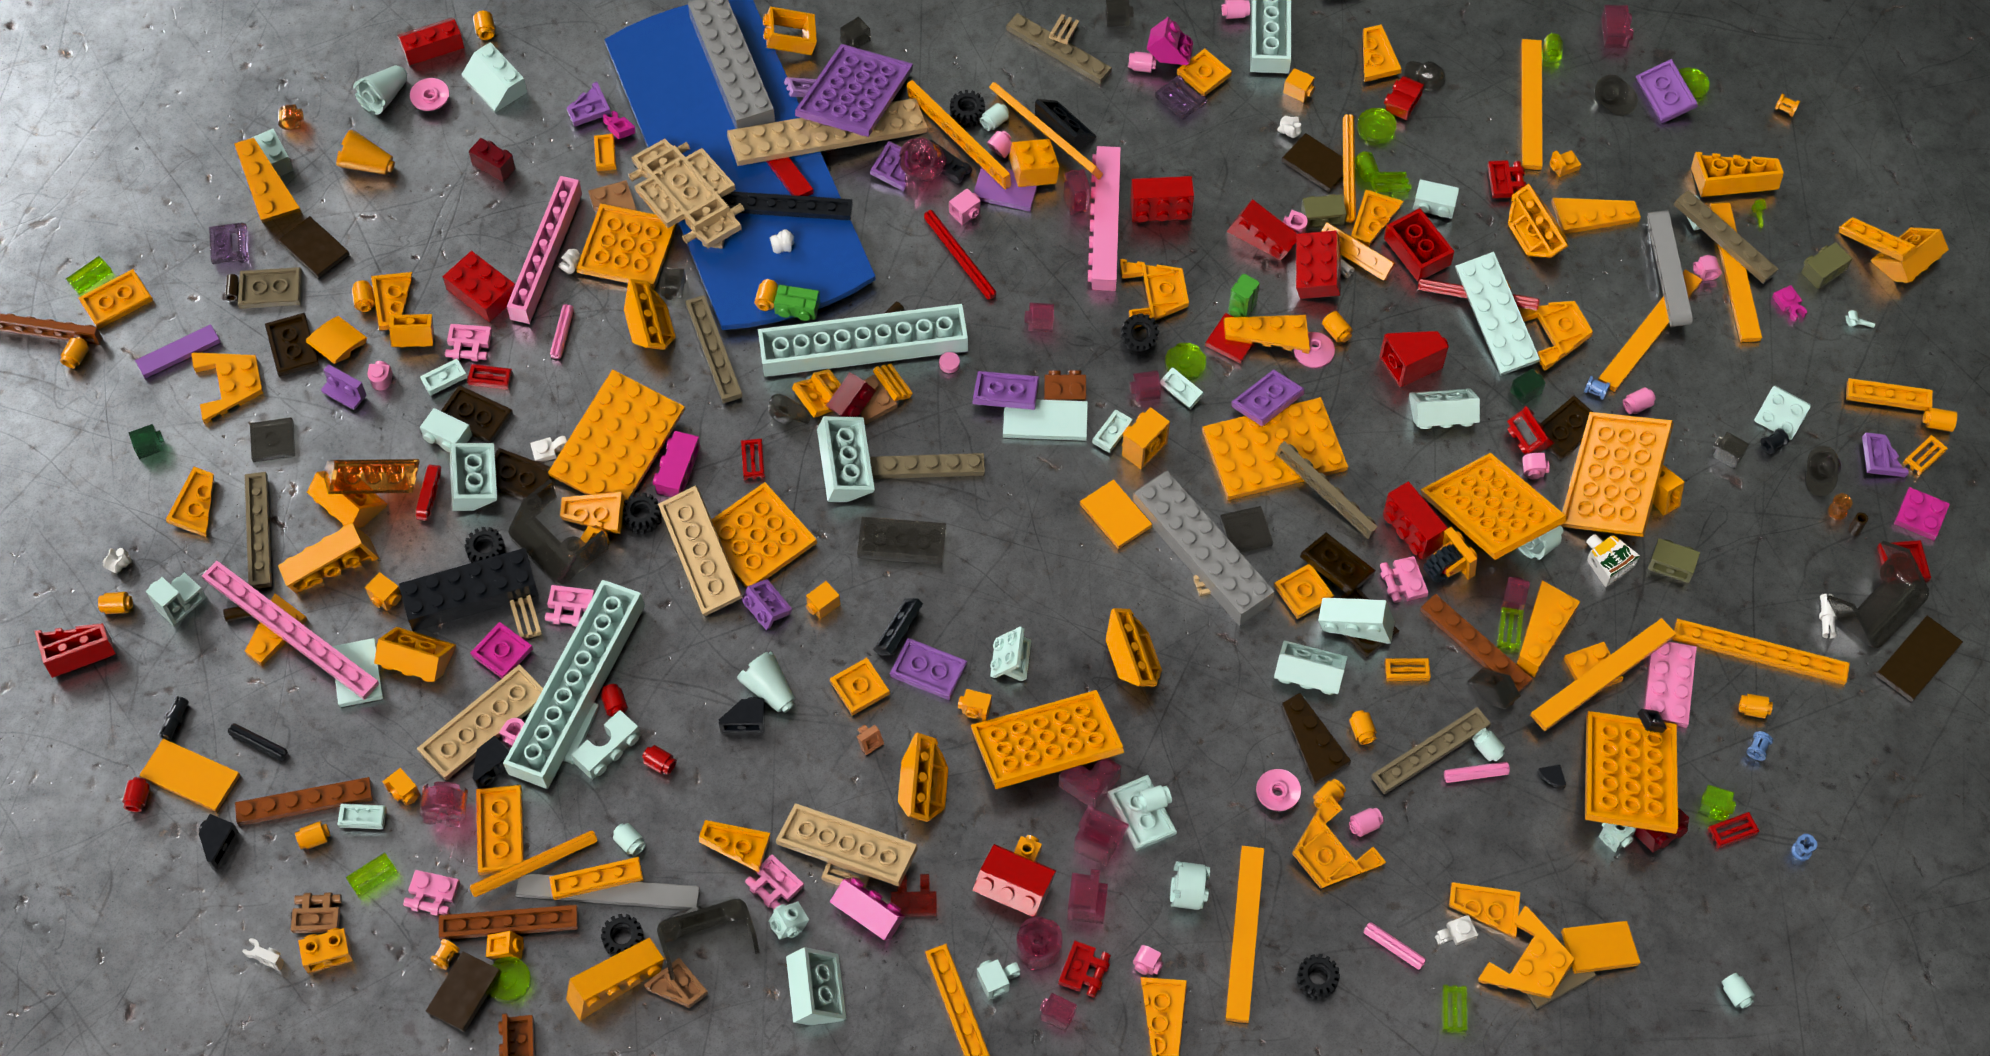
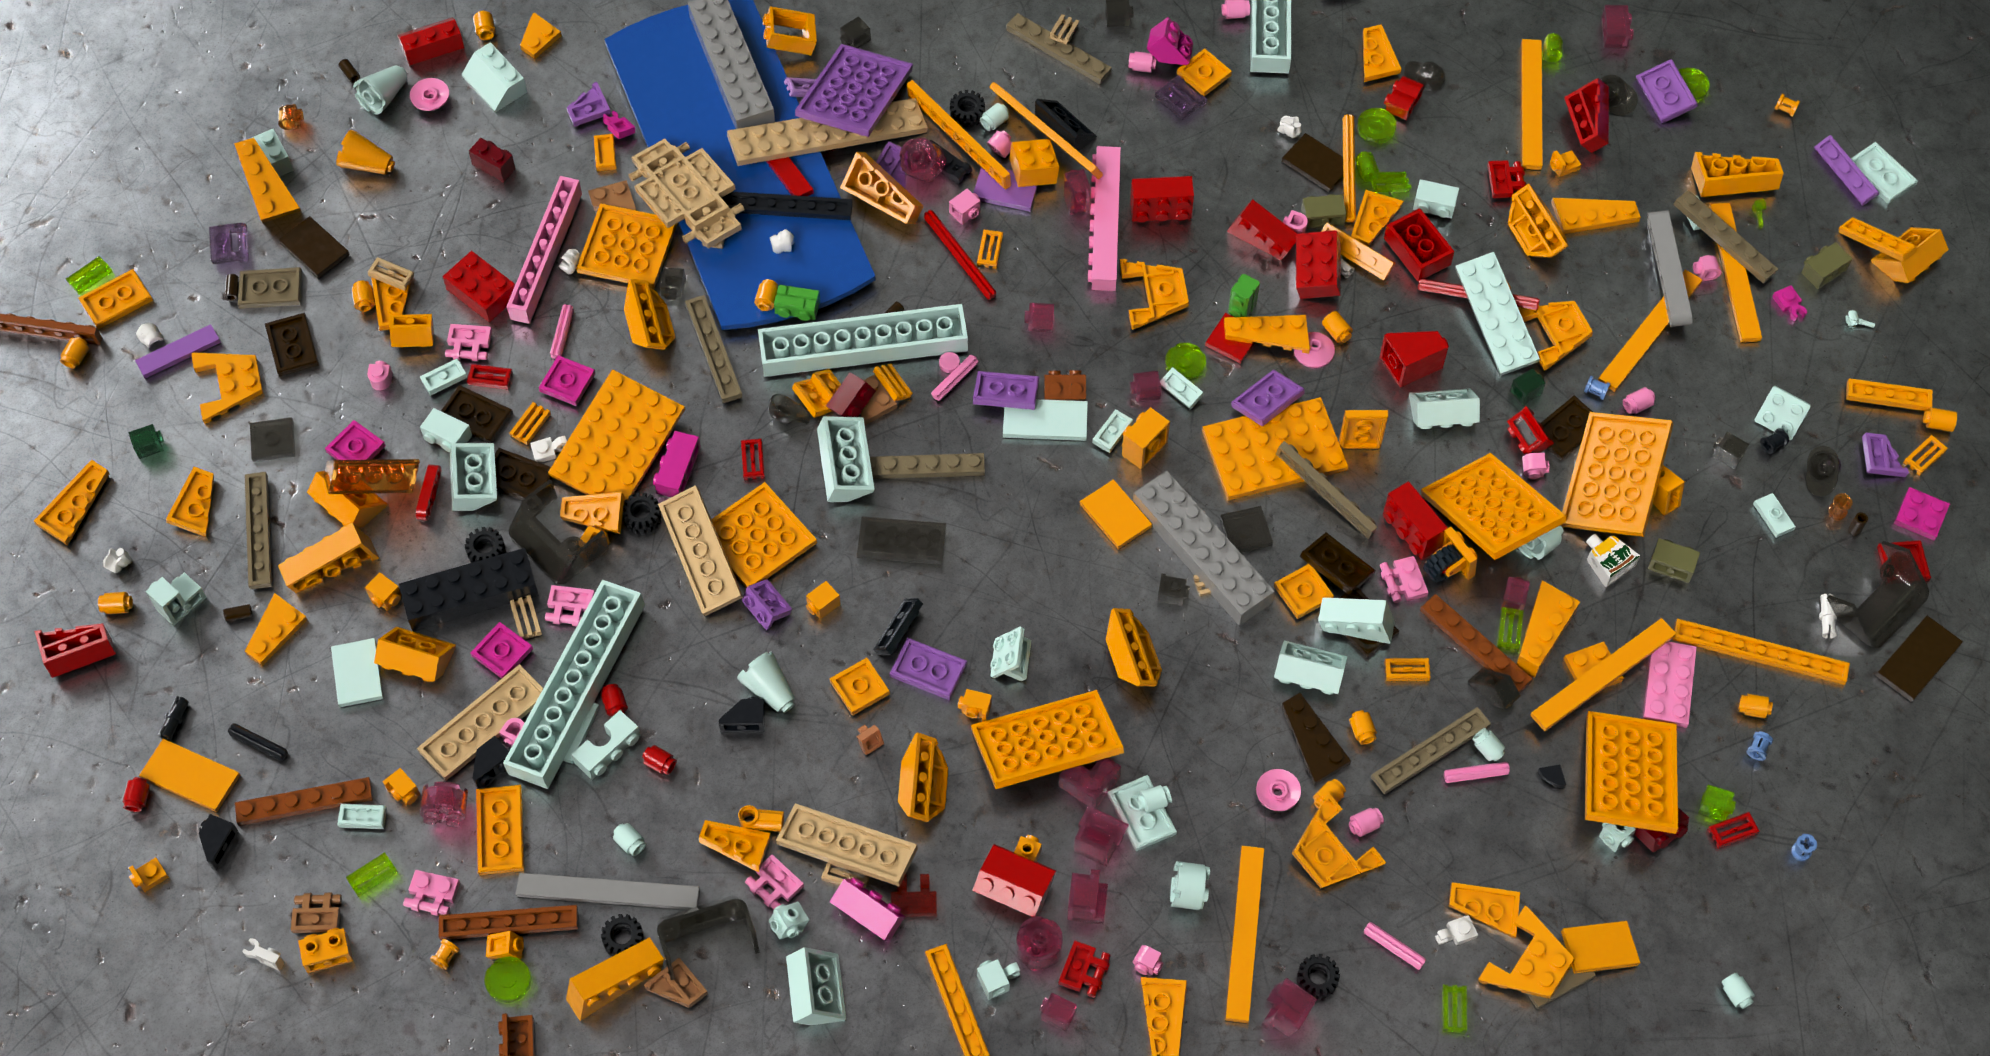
bright pink plate [202,561,379,700] -> none
light orange brick [295,821,331,850] -> none
light orange slope [306,316,367,364] -> none
medium lavender bracket [321,364,367,410] -> none
dark brown tile [426,951,502,1032] -> none
light orange axle [470,830,597,897] -> none
light orange tile [549,857,644,900] -> none
black tyre [1120,313,1159,352] -> none
light orange brick [1283,68,1315,103] -> none
black tile [1637,709,1667,733] -> none
none -> light orange wing [34,460,110,546]
none -> light orange bracket [129,857,169,892]
none -> white arm [136,323,164,348]
none -> dark pink plate [325,420,386,475]
none -> dark brown piece [338,59,360,83]
none -> tan tile [368,257,414,291]
none -> light orange tile [509,402,551,445]
none -> light orange wing [520,13,562,59]
none -> dark pink plate [539,355,596,406]
none -> light orange piece [738,805,784,832]
none -> light orange wedge [840,152,924,224]
none -> bright pink axle [931,355,979,401]
none -> light orange tile [977,229,1003,269]
none -> clear smoke brick [1157,573,1190,606]
none -> clear pink plate [1261,978,1317,1037]
none -> light orange tile [1339,410,1388,449]
none -> red wedge [1564,78,1609,153]
none -> light aqua plate [1753,493,1796,538]
none -> medium lavender tile [1814,135,1879,206]
none -> light aqua tile [1851,142,1918,204]

